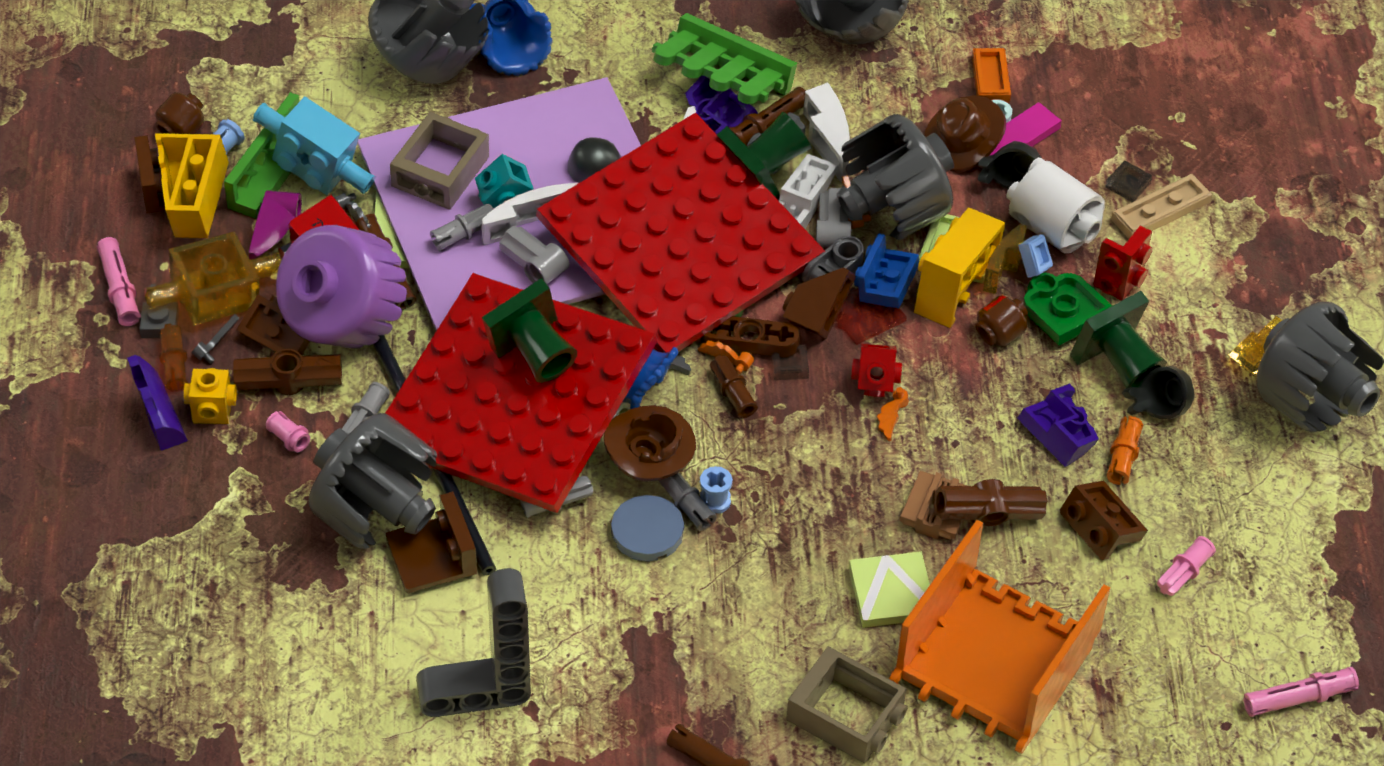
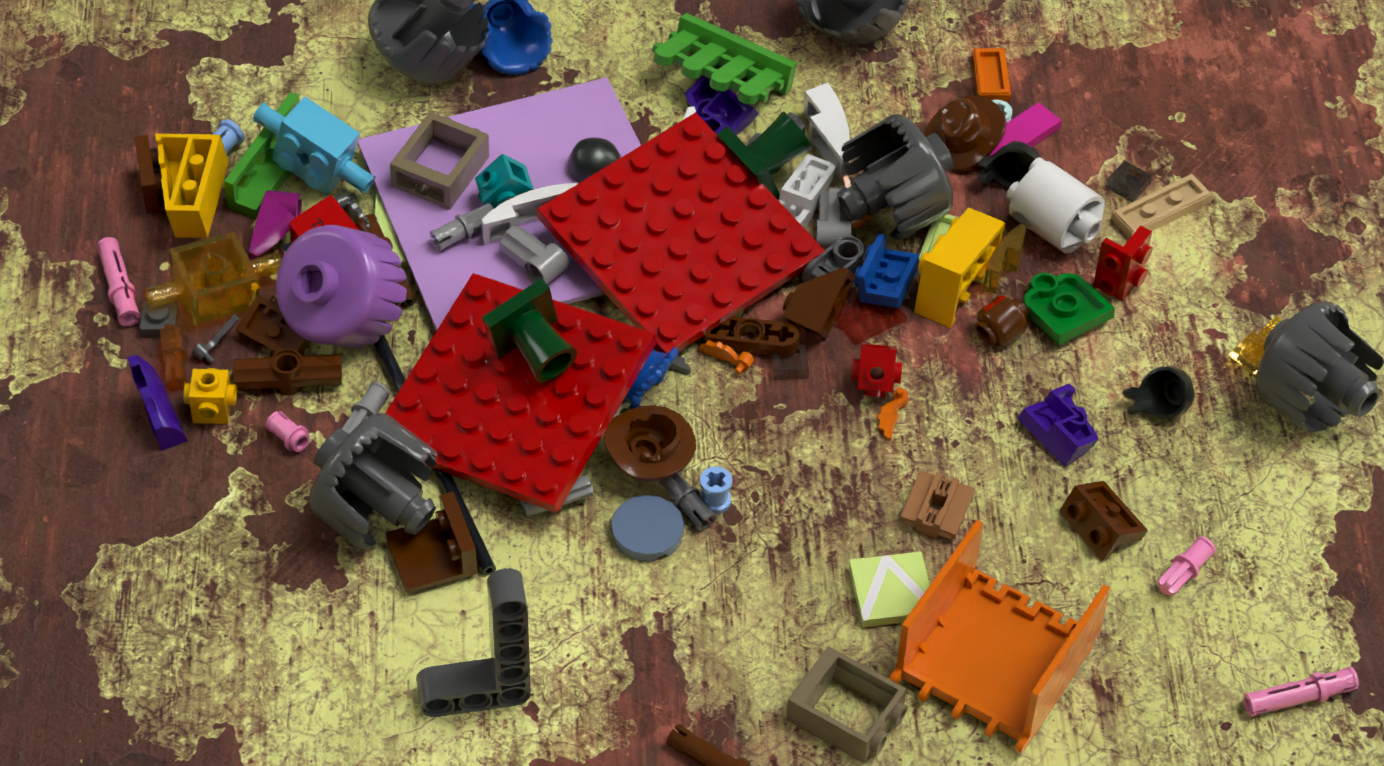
reddish brown head [155,92,205,134] -> none
reddish brown axle [710,355,758,418] -> none
reddish brown pin [729,87,806,146] -> none
reddish brown piece [934,479,1048,527] -> none
light blue tile [1018,234,1053,277] -> none
dark green plant [1070,291,1167,389] -> none
orange pin [1106,416,1143,485] -> none

